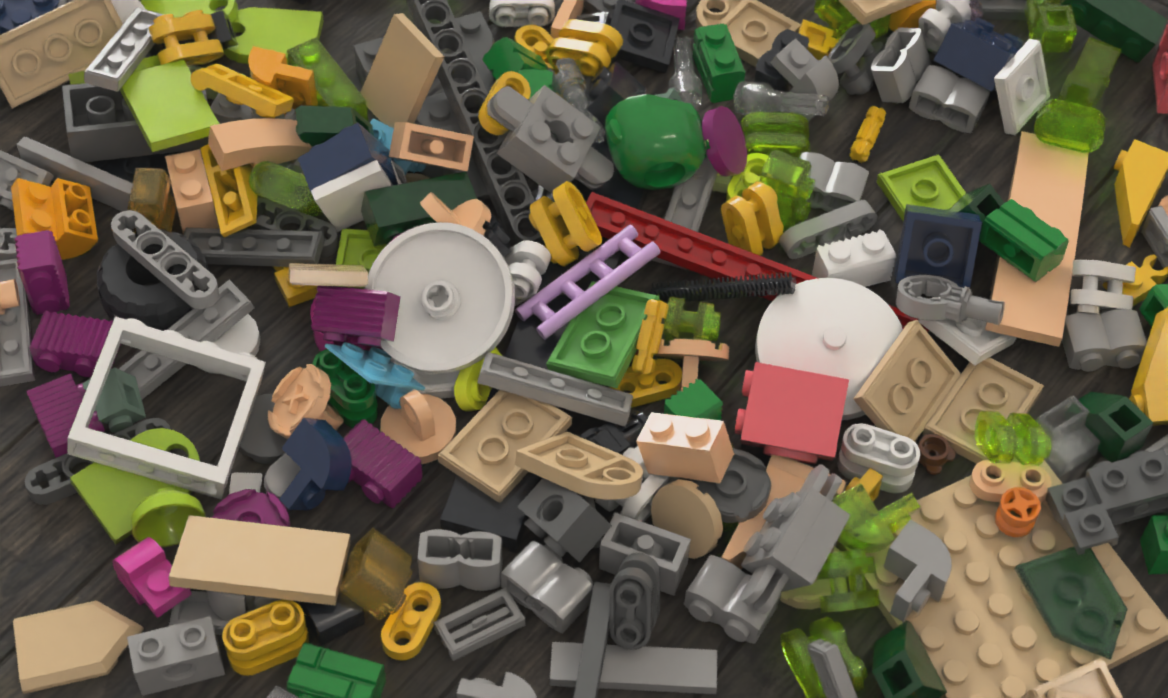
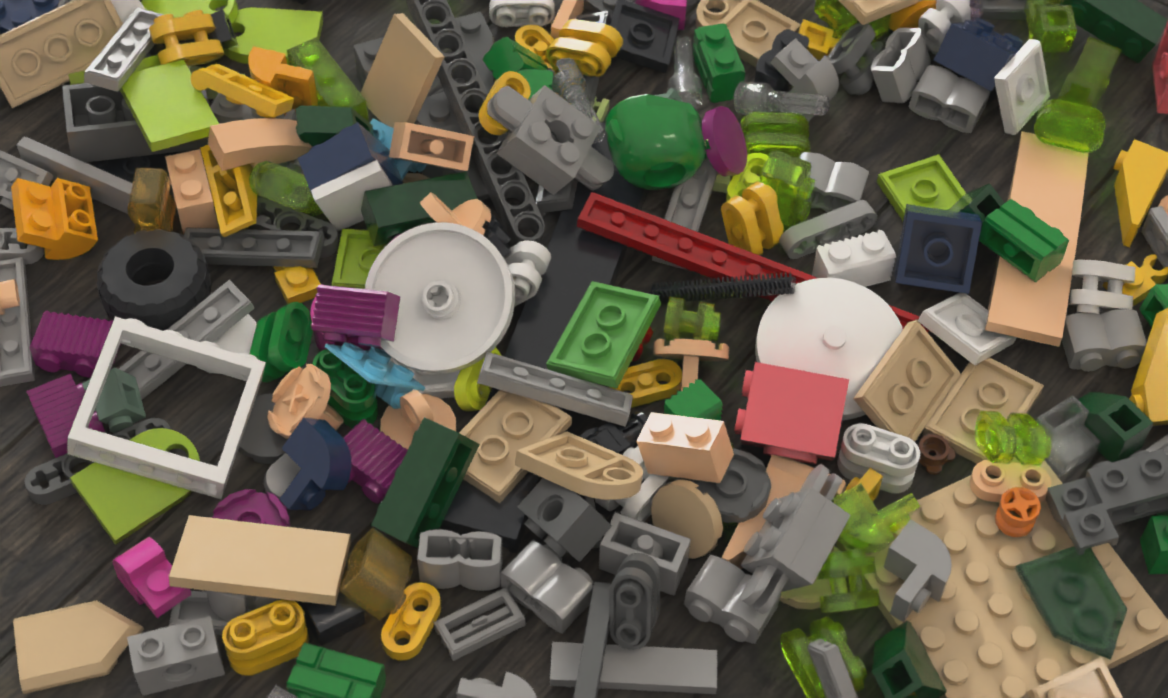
magenta brick [15,230,70,315] -> none
light grey beam [111,210,220,309] -> none
lime piece [131,488,206,547] -> none
white sticker [229,472,262,495] -> none
tan tile [288,263,368,287] -> none
sticker [391,160,407,185] -> none
lavender bar [515,224,661,340] -> none
yellow brick [529,181,602,266] -> none
black brick [586,61,646,126] -> none
yellow axle [631,299,669,374] -> none
yellow axle [849,106,886,163] -> none
light grey pin [896,275,1005,325] -> none
none -> green brick [250,302,313,383]
none -> dark green brick [371,417,480,549]

